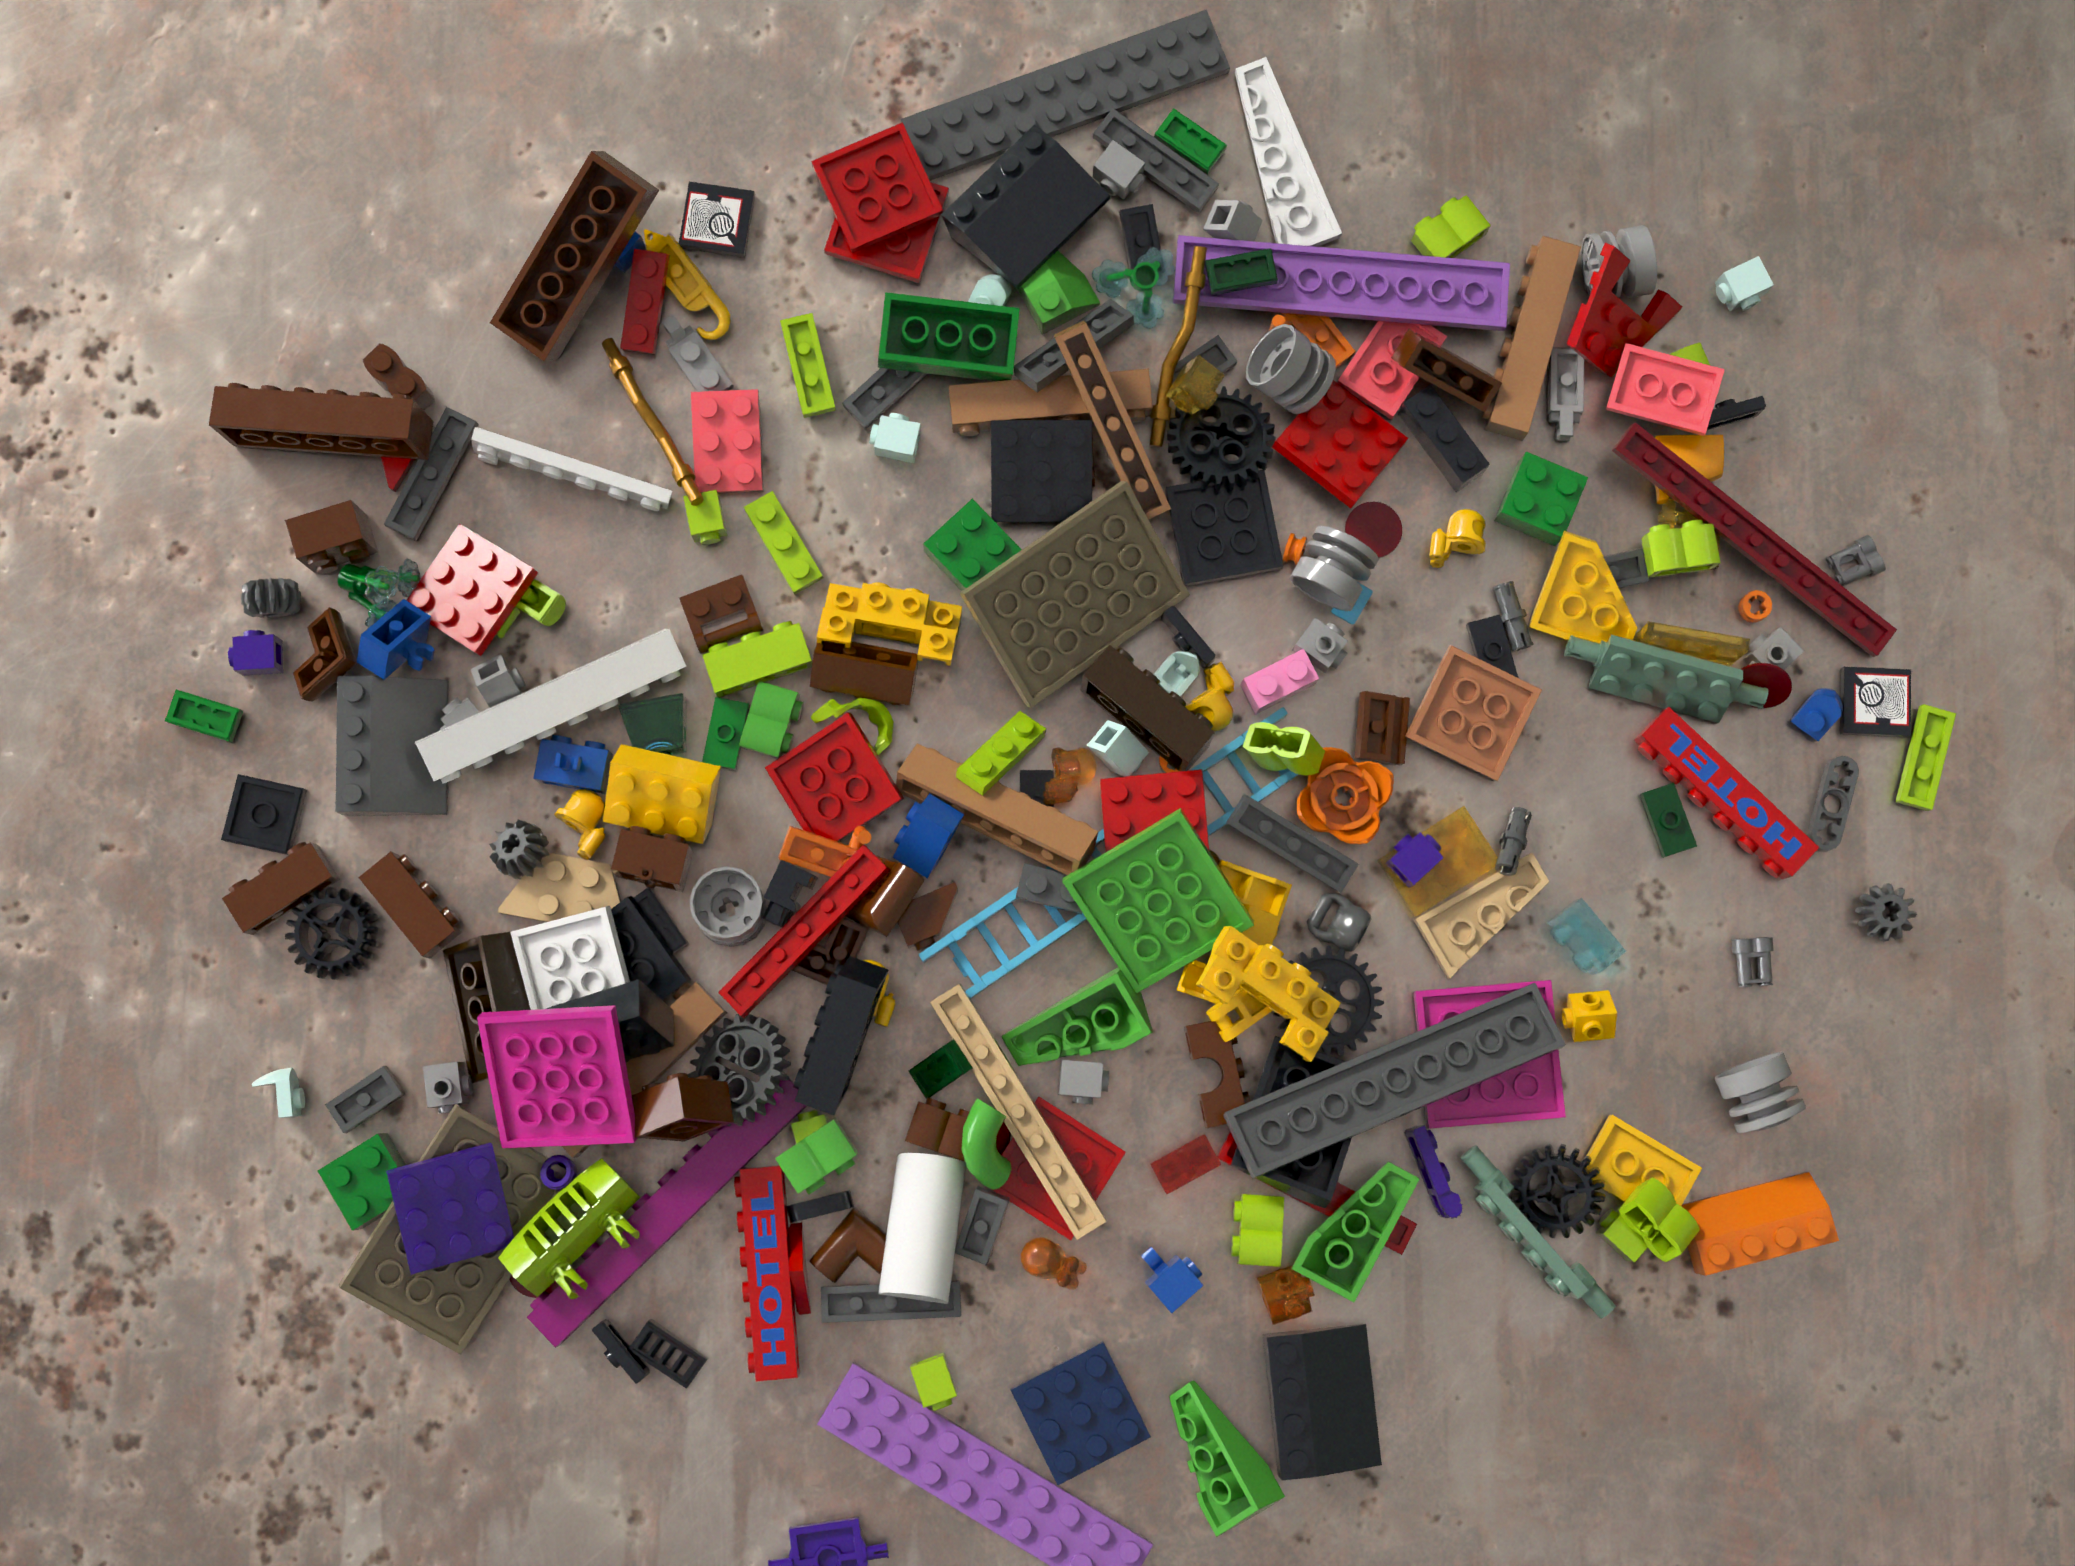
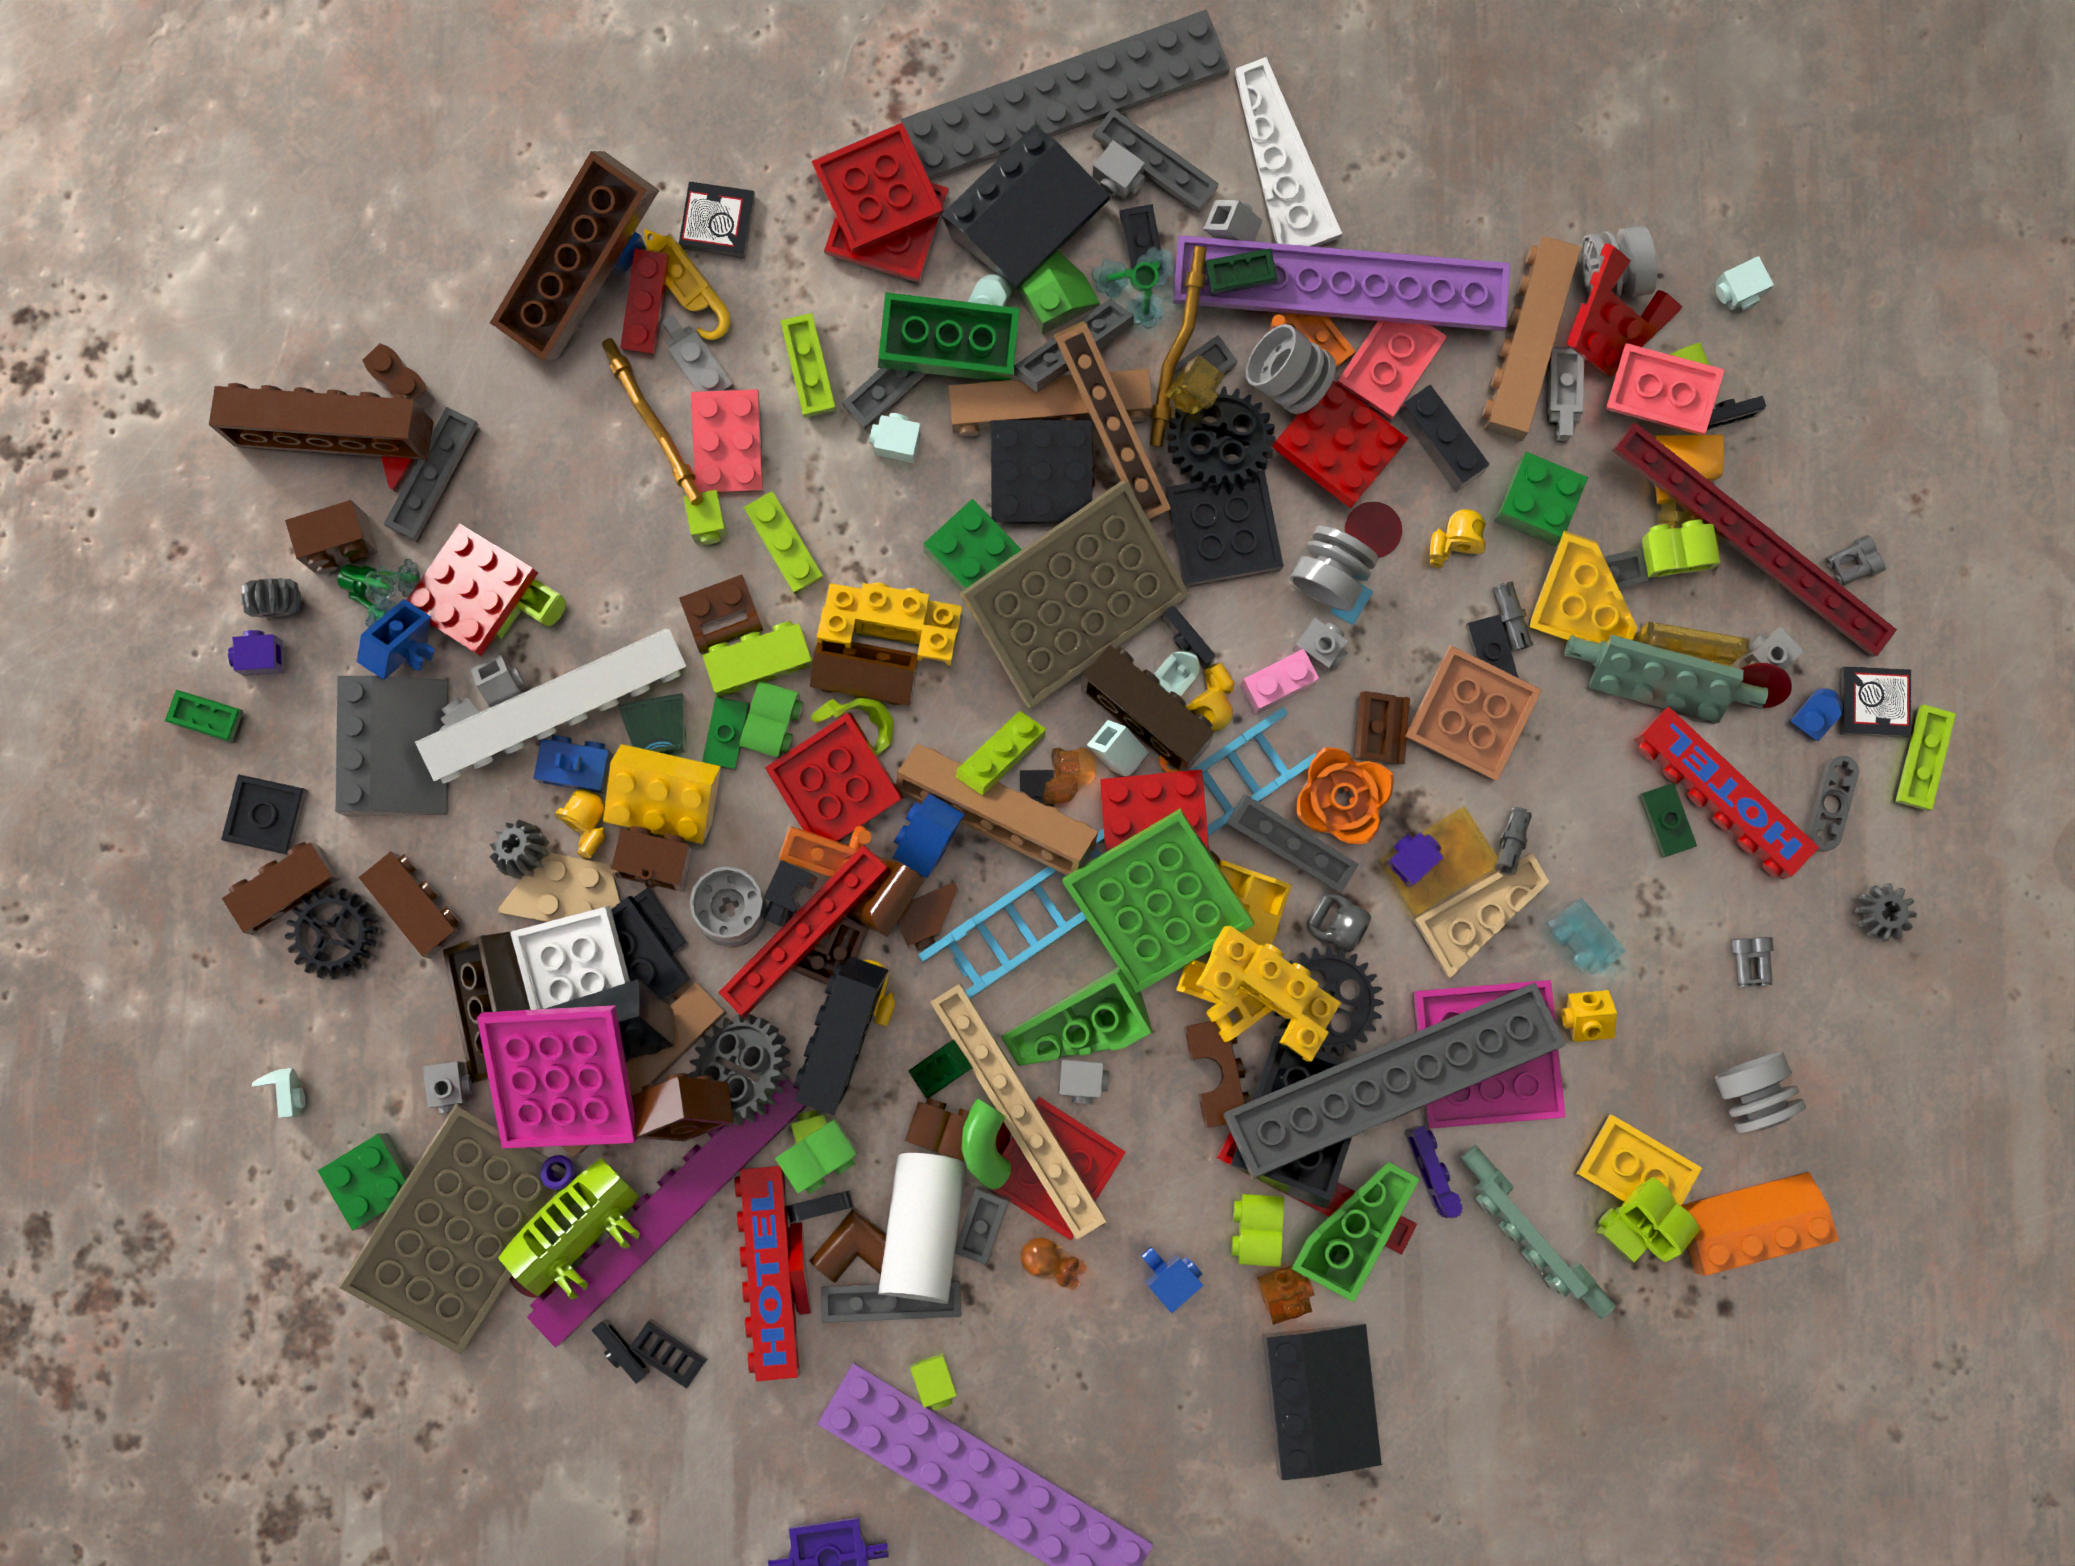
reddish brown brick [293,607,357,702] -> none
dark grey plate [325,1066,405,1133] -> none
dark purple plate [386,1143,514,1275] -> none
white wing [471,427,672,511] -> none
dark blue plate [1010,1341,1151,1485] -> none
dark grey plate [1015,863,1082,915] -> none
clear red hips [1150,1134,1221,1195] -> none
green plate [1154,108,1227,175] -> none
bright green wedge [1169,1380,1285,1537] -> none
lime brick [1243,722,1325,775] -> none
orange bush [1283,533,1307,565] -> none
reddish brown brick [1391,329,1502,412] -> none
lime brick [1411,195,1491,258] -> none
black gear [1511,1144,1606,1238] -> none
orange bush [1738,590,1772,623] -> none

